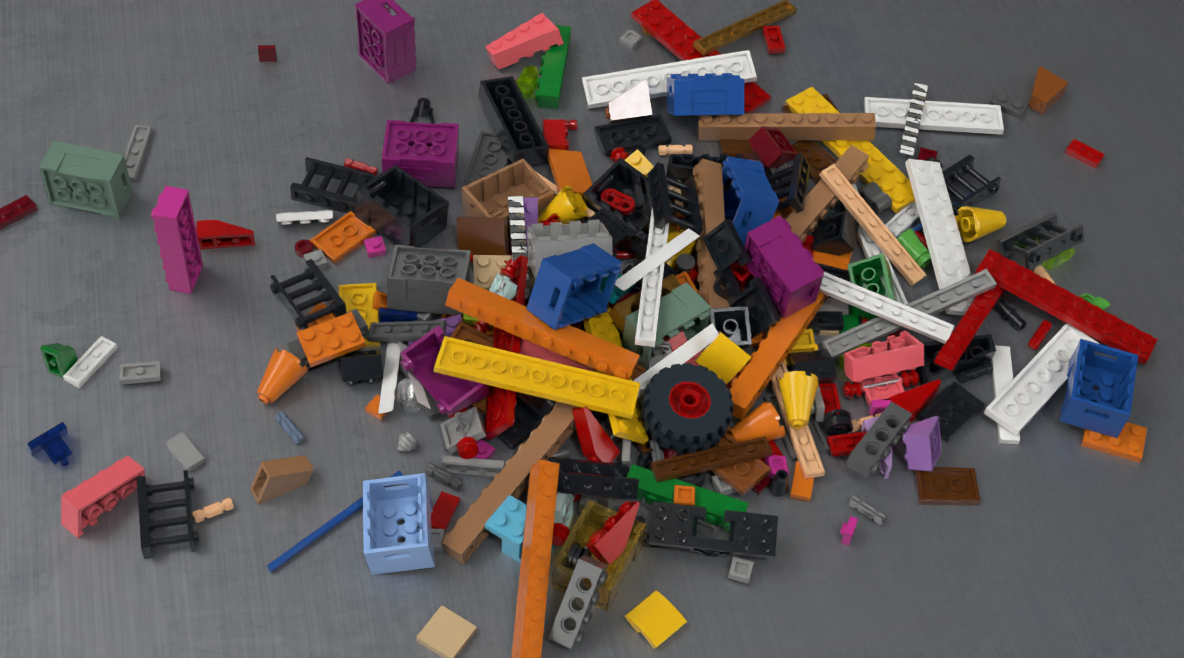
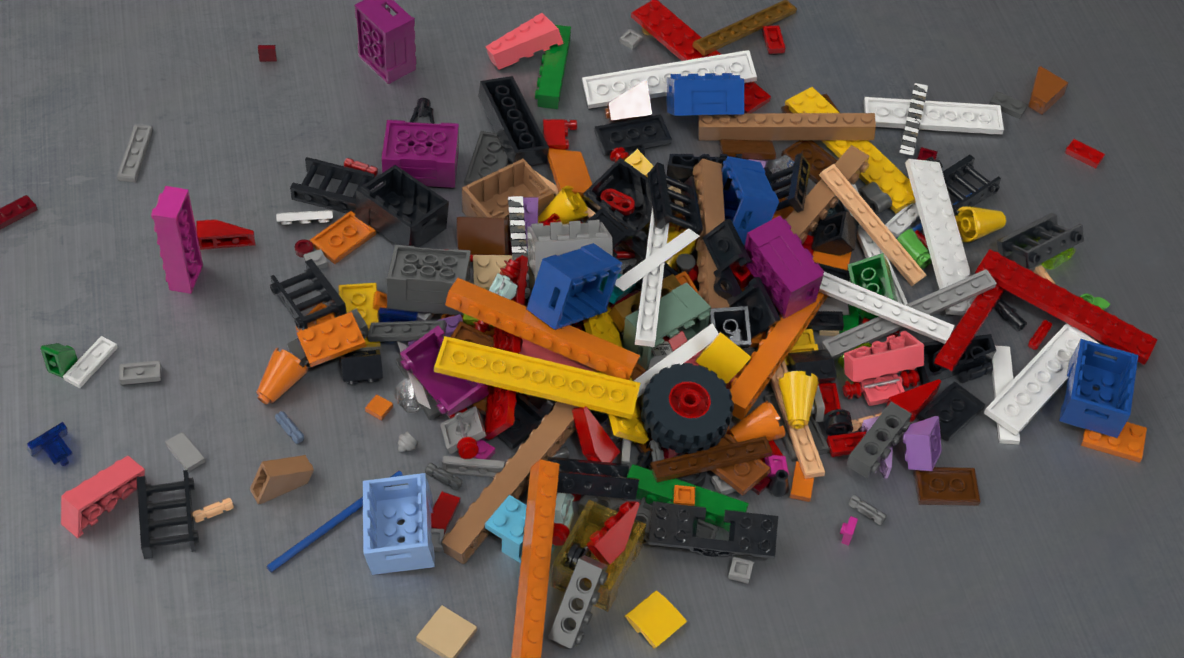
sand green container [38,141,133,219] -> none
dark pink plate [364,236,386,258] -> none
white sticker [378,341,402,414] -> none
clear neon green piece [516,65,538,98] -> none
light nougat axle [658,144,693,156] -> none
dark red slope [748,126,798,168] -> none
dark pink plate [868,399,891,416] -> none

